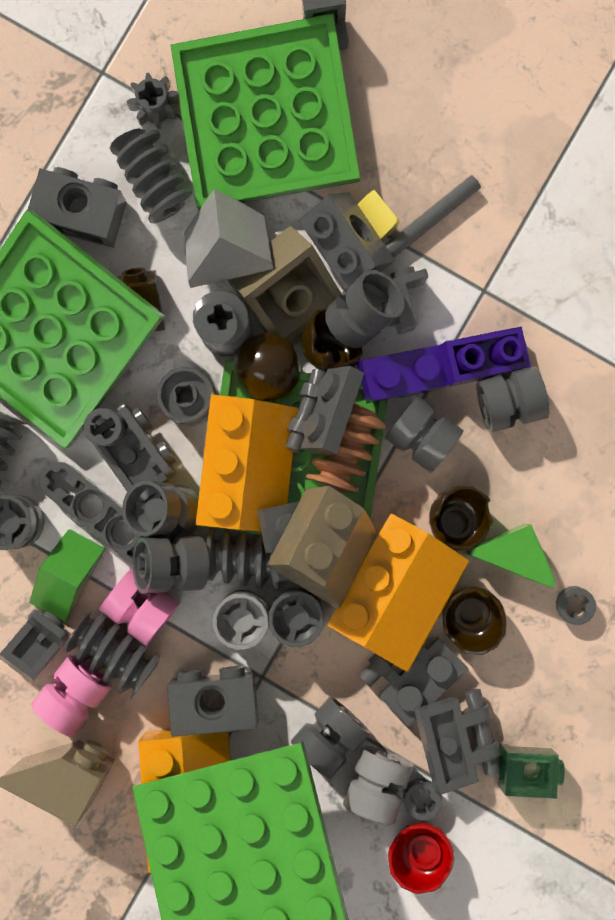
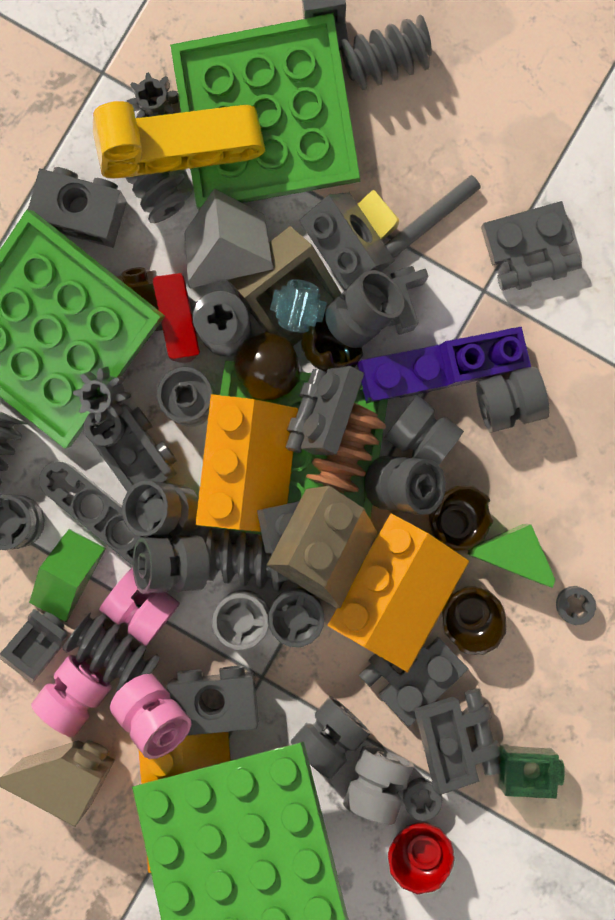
none -> dark grey gear [73,366,131,422]
none -> yellow beam [93,101,265,179]
none -> bright pink wheel [110,674,192,759]
none -> red slope [153,273,200,364]
none -> clear light blue gear [270,279,327,333]
none -> dark grey piece [340,15,432,90]
none -> dark grey wheel [365,456,446,515]
none -> dark grey plate [481,201,582,291]

